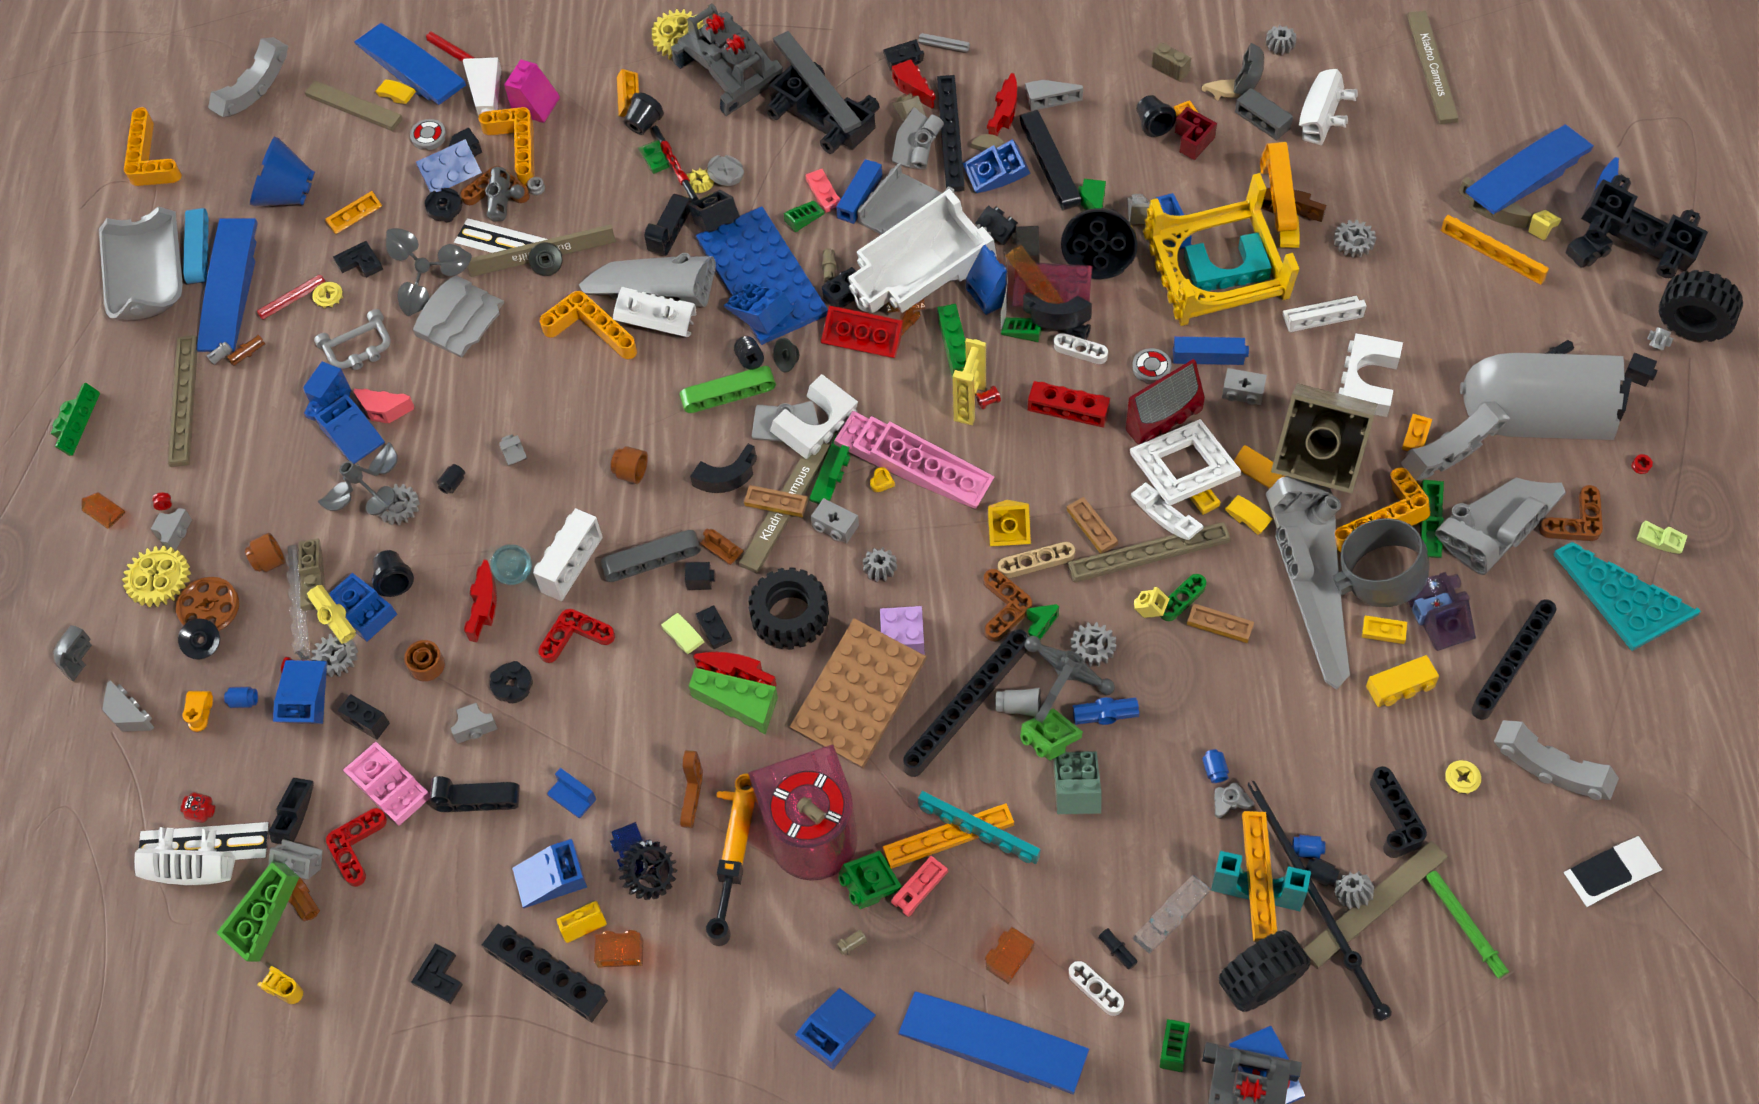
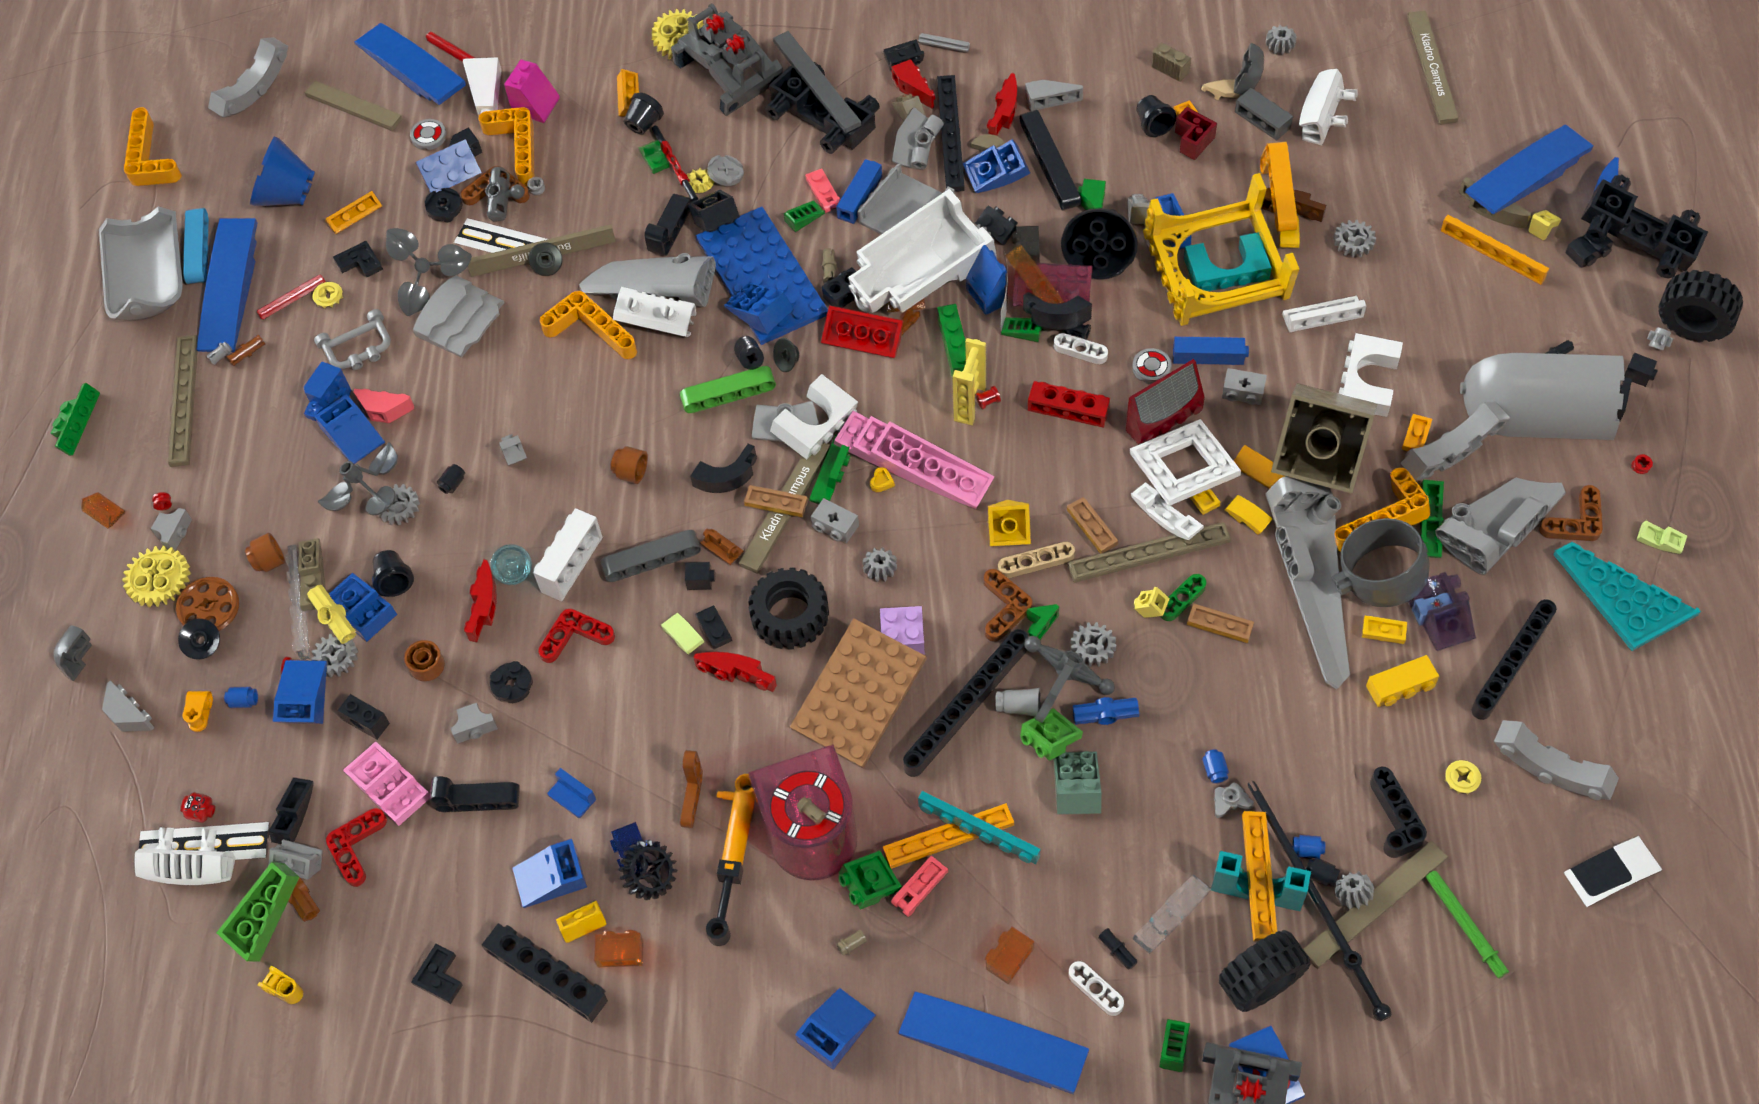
yellow slope [375,79,416,104] -> none
bright green wedge [689,668,778,735] -> none

